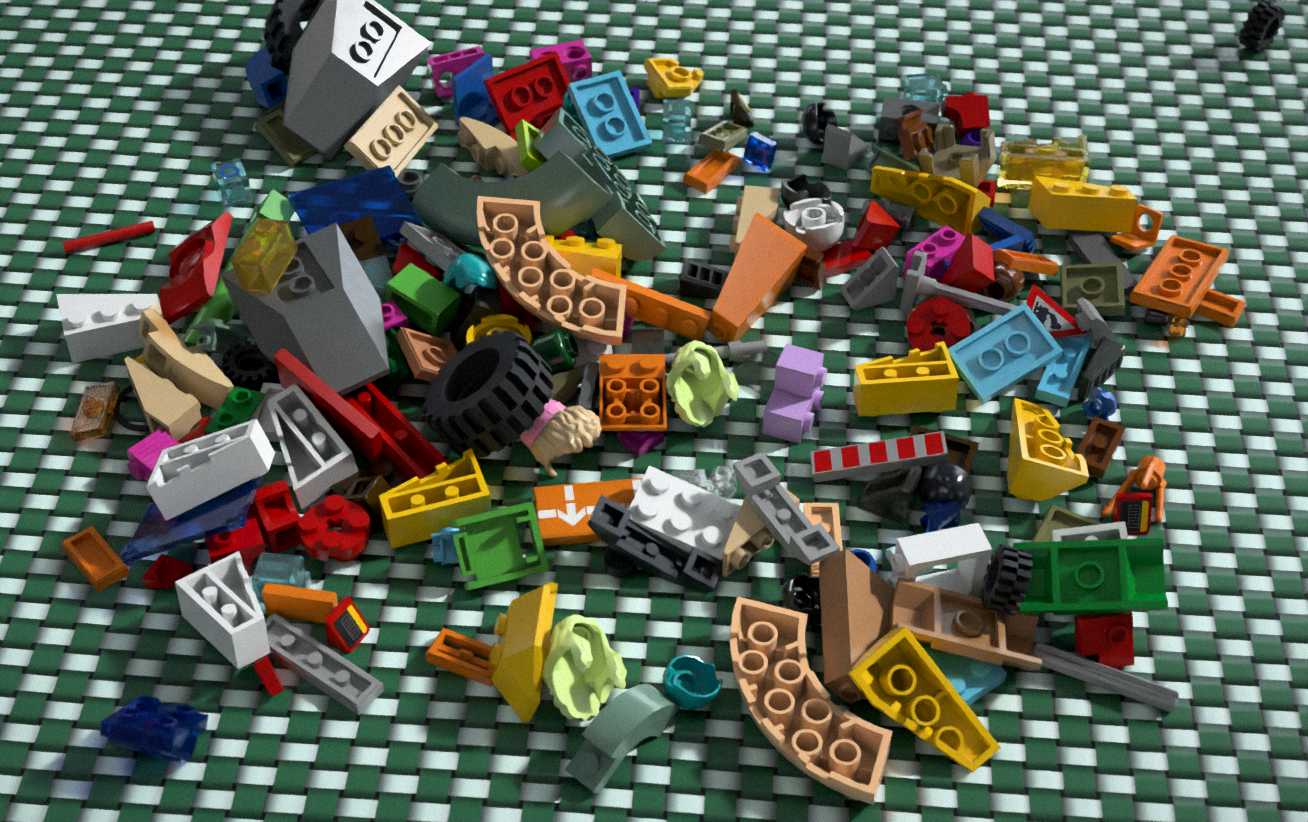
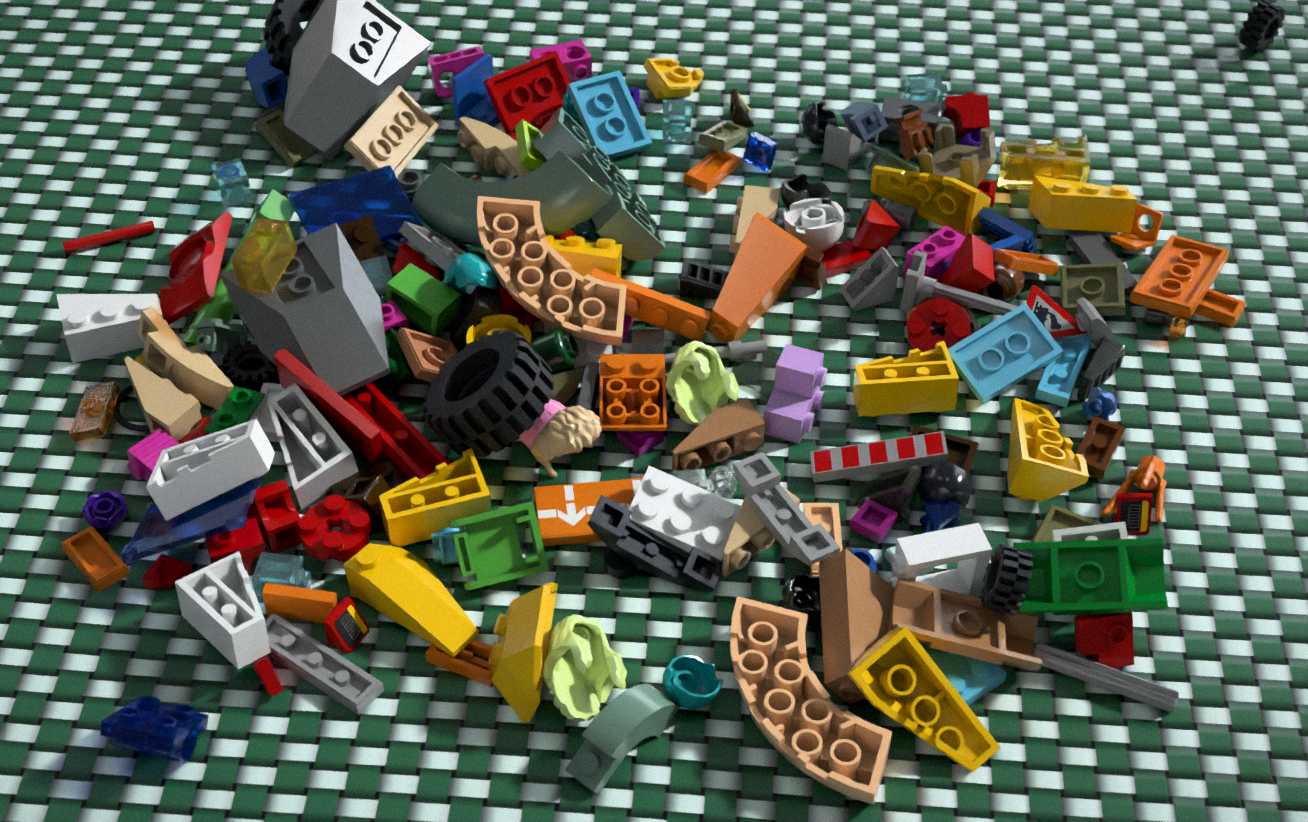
none -> dark purple plate [82,490,128,530]
none -> yellow wedge [343,543,479,657]
none -> medium nougat slope [672,397,765,477]
none -> sand blue leg [840,101,888,142]
none -> magenta plate [849,499,898,544]

